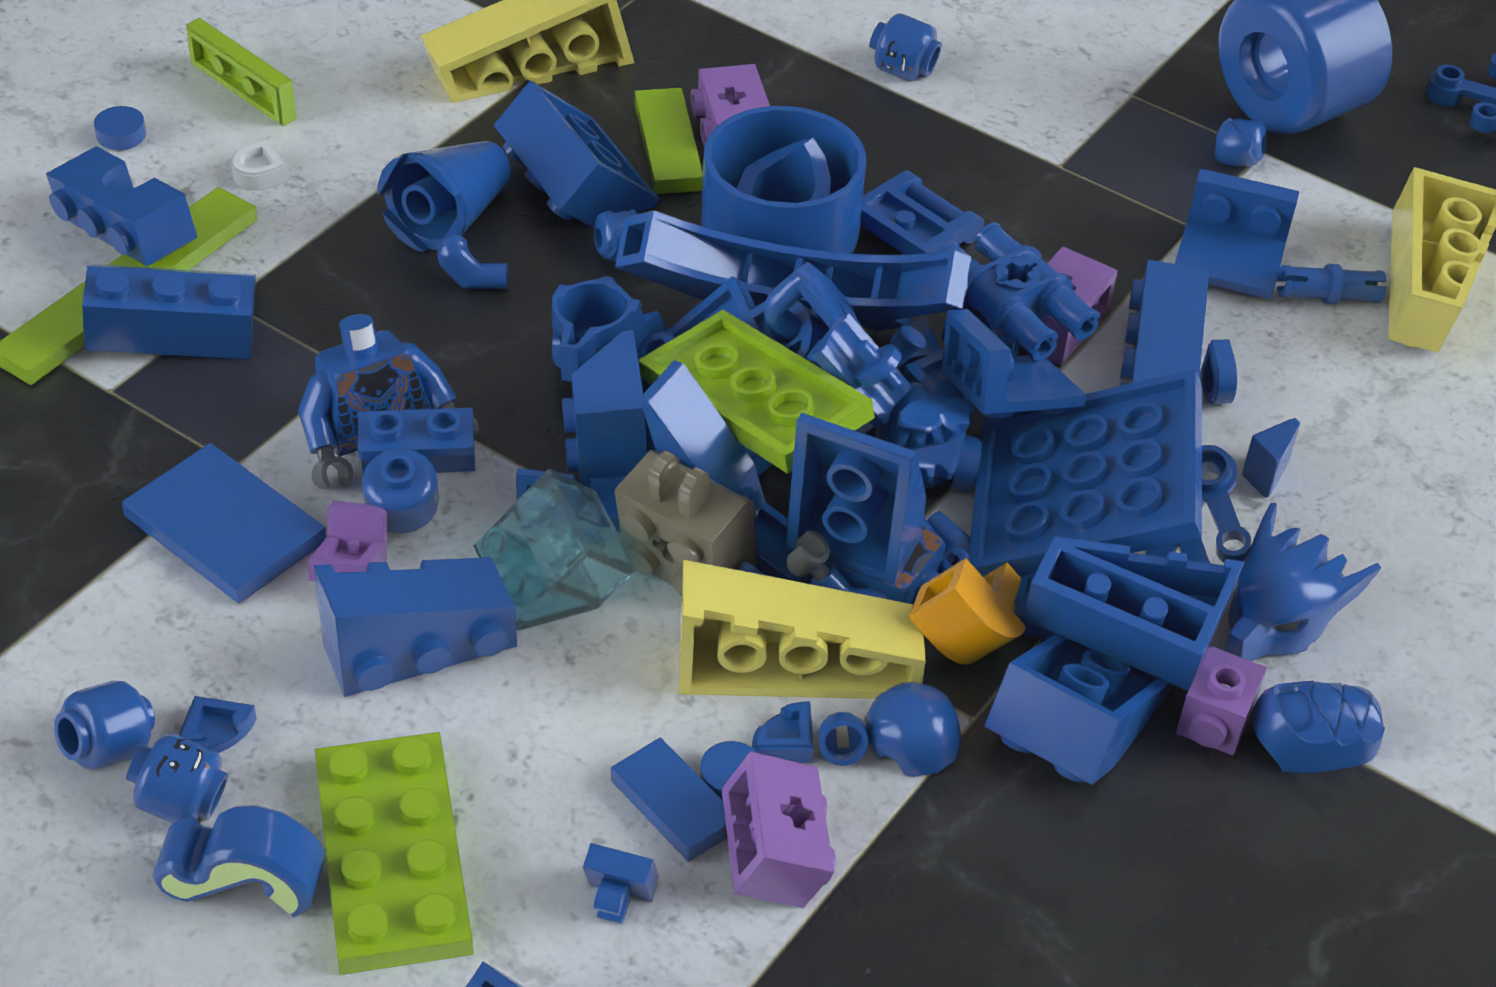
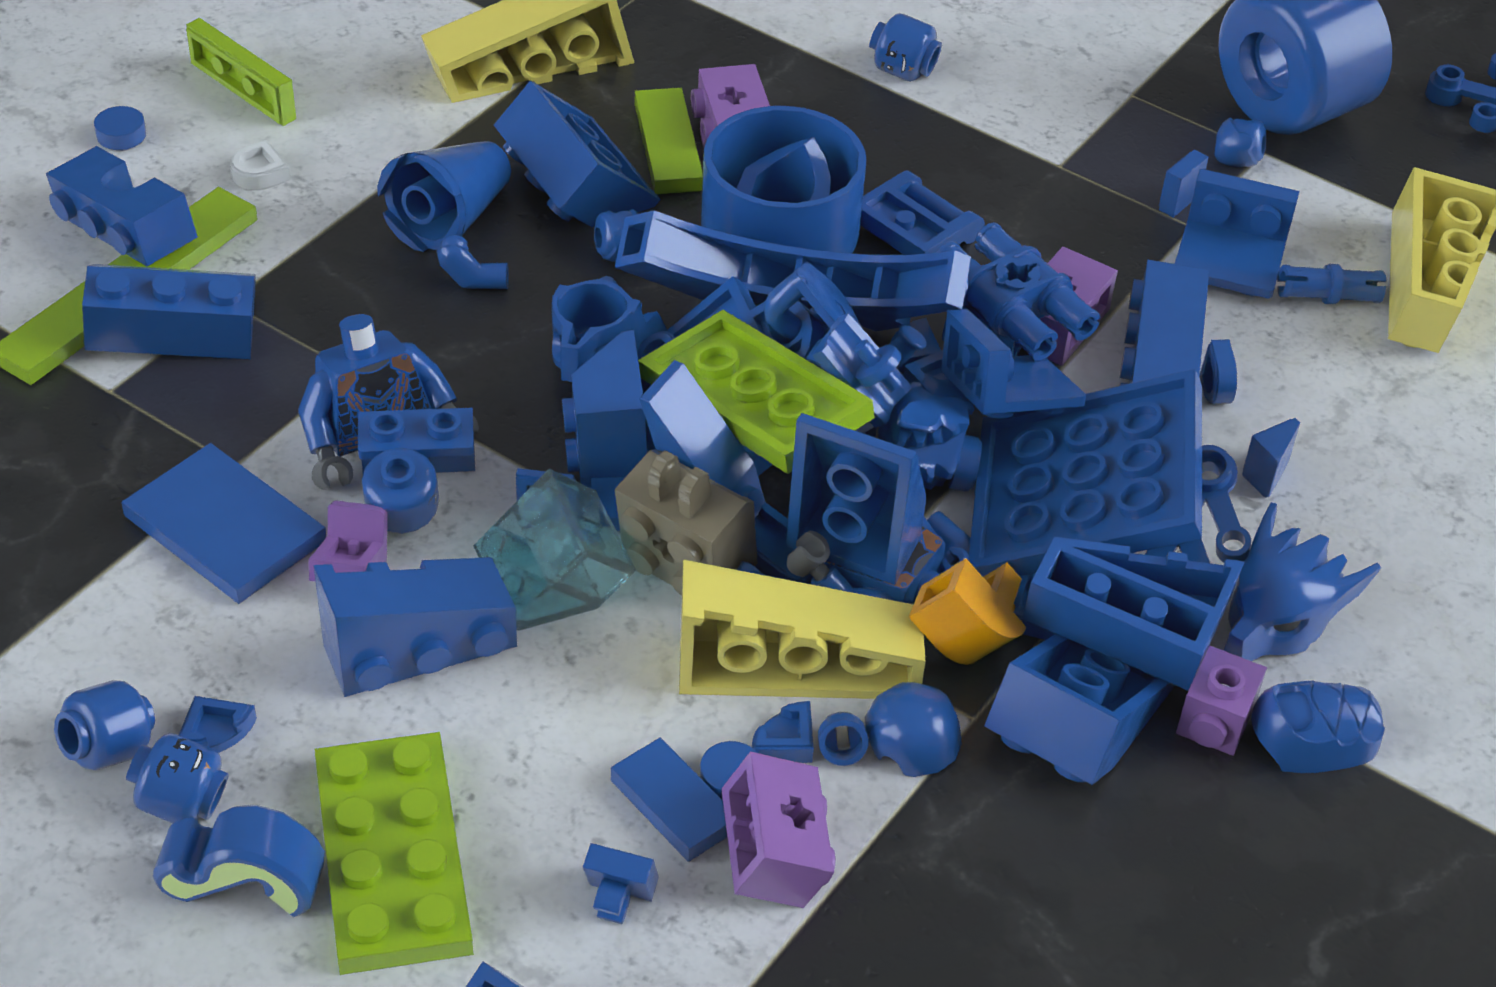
none -> blue tile [1159,149,1209,218]

